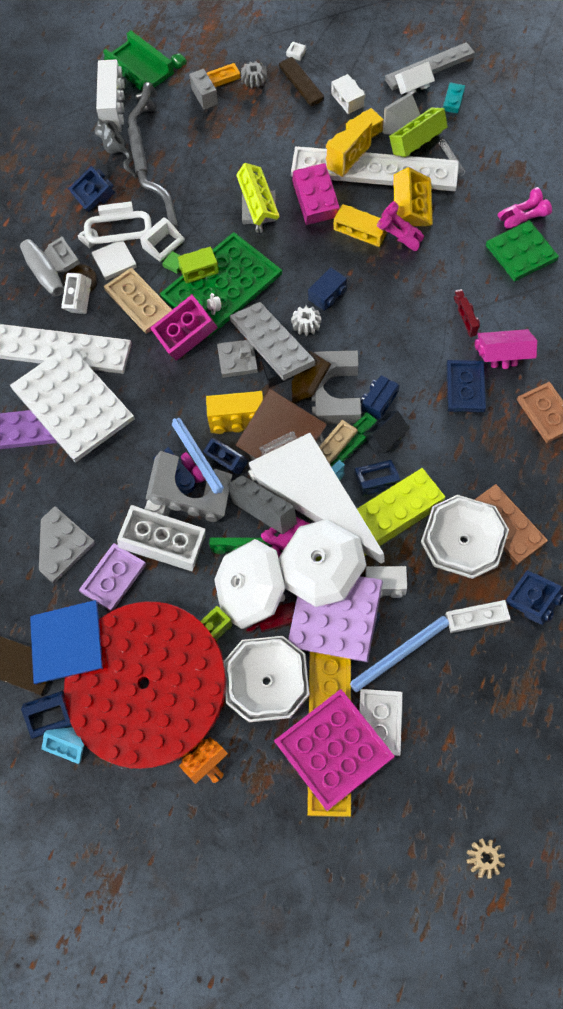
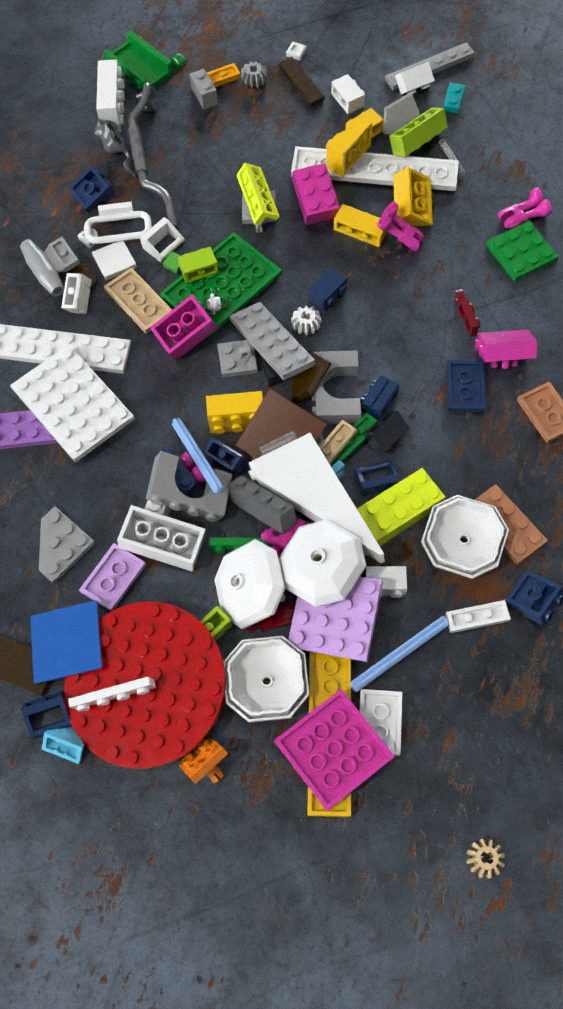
none -> white plate [68,677,156,712]

